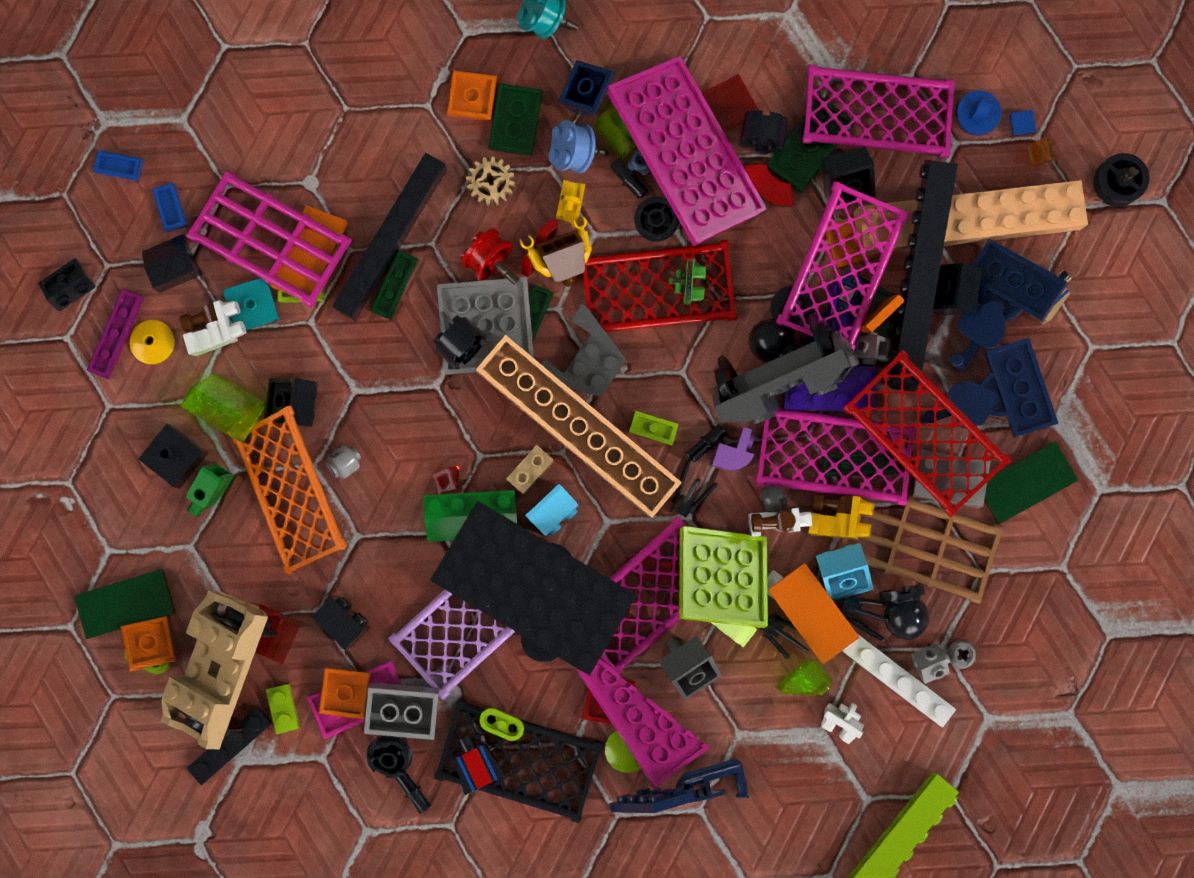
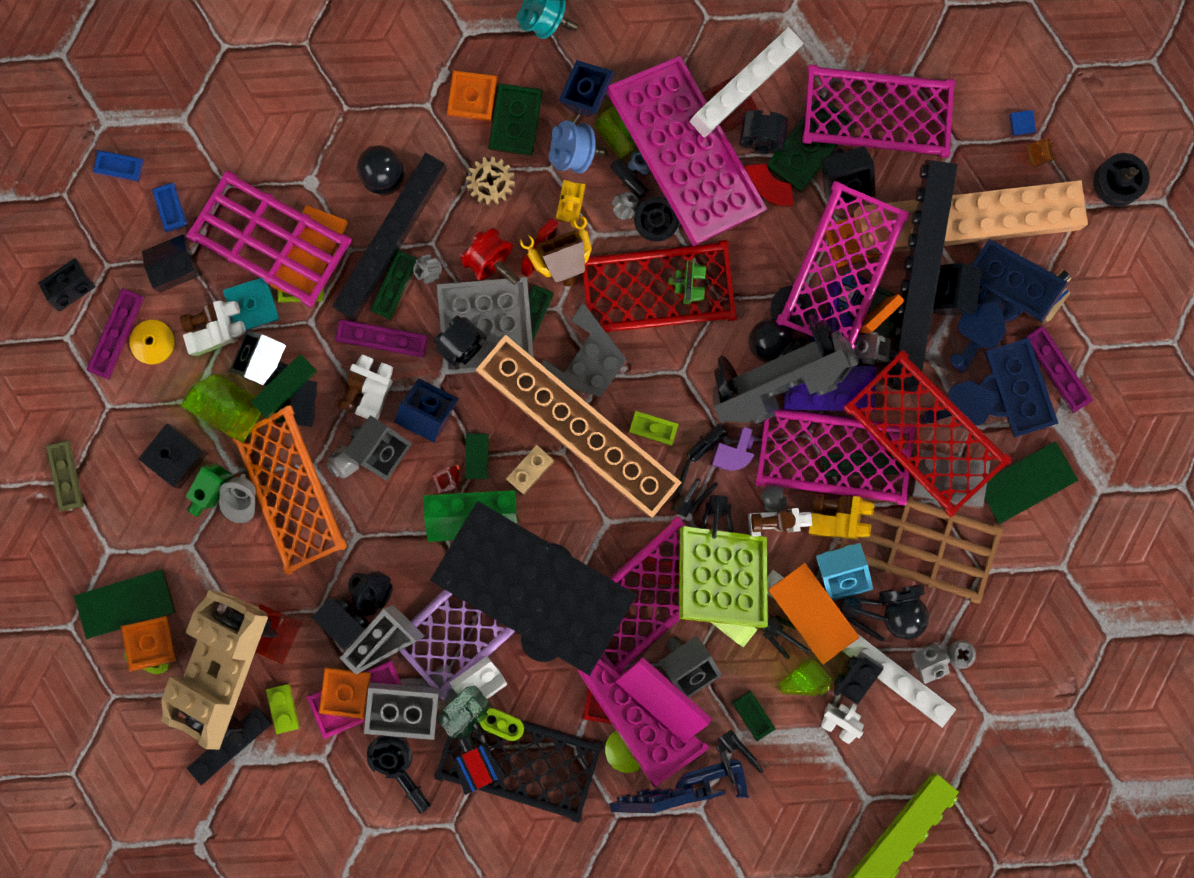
medium azure slope [526,484,579,536] -> none
blue tile [955,90,1002,136] -> none
none -> olive tile [46,440,84,512]
none -> light grey piece [219,474,256,523]
none -> brick [229,330,288,386]
none -> dark green tile [251,354,317,419]
none -> magenta tile [335,319,428,358]
none -> white hips [337,355,393,420]
none -> light grey wedge [340,605,425,674]
none -> dark grey brick [344,415,412,481]
none -> black tile [348,571,393,616]
none -> black tile [357,145,405,196]
none -> dark blue slope [394,378,459,442]
none -> light grey gear [413,254,442,284]
none -> clear green brick [436,685,492,739]
none -> white bracket [450,656,507,710]
none -> dark green tile [465,434,489,480]
none -> light grey gear [611,192,639,220]
none -> dark pink tile [616,657,712,743]
none -> white brick [689,27,804,138]
none -> black plant [700,495,733,539]
none -> black plant [716,729,764,785]
none -> dark green tile [731,690,776,741]
none -> black bracket [833,651,884,704]
none -> magenta tile [1022,325,1093,413]

